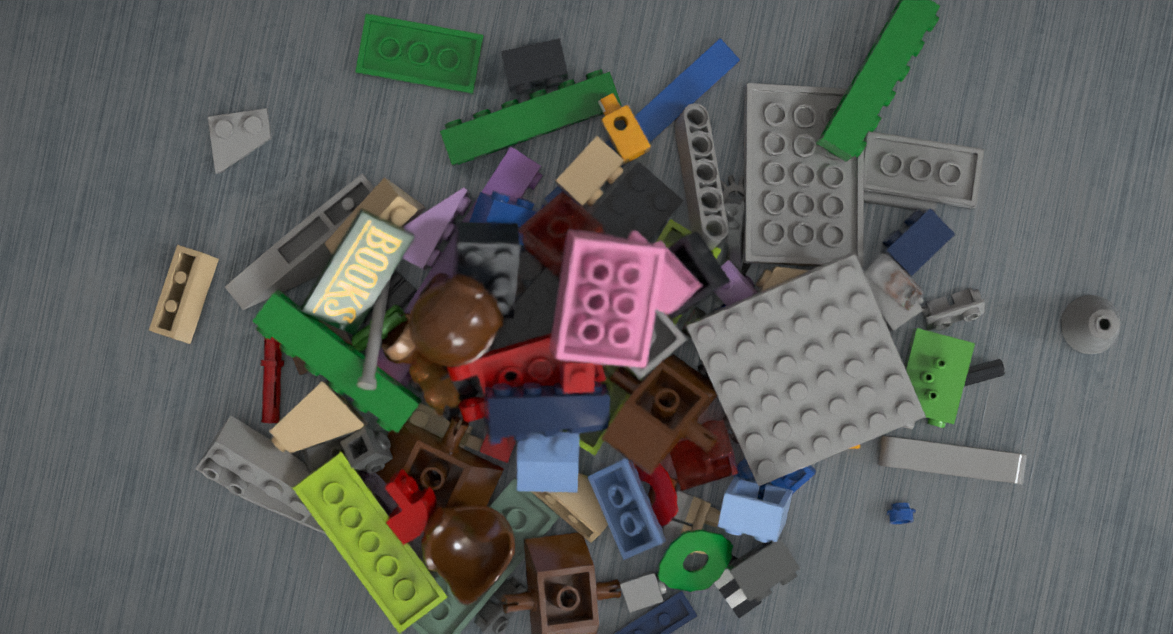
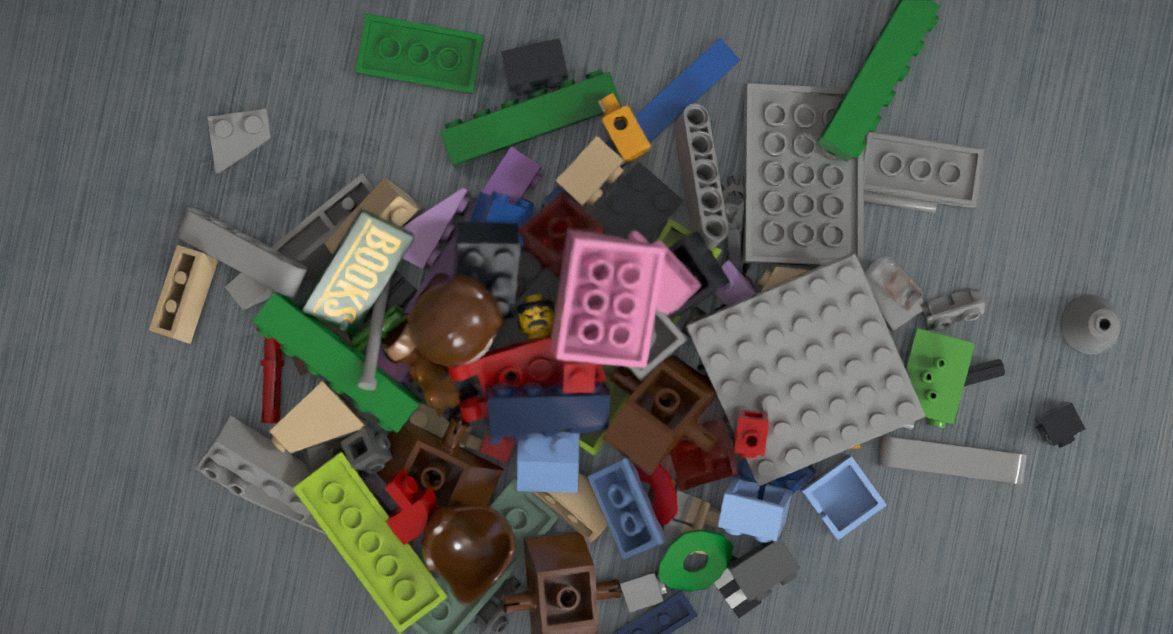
dark blue brick [880,208,955,277] -> none
blue plate [887,503,916,524] -> none
none -> light grey beam [175,207,307,297]
none -> head [516,294,556,339]
none -> red brick [733,409,770,459]
none -> light blue piece [800,455,887,540]
none -> black brick [1035,402,1085,448]

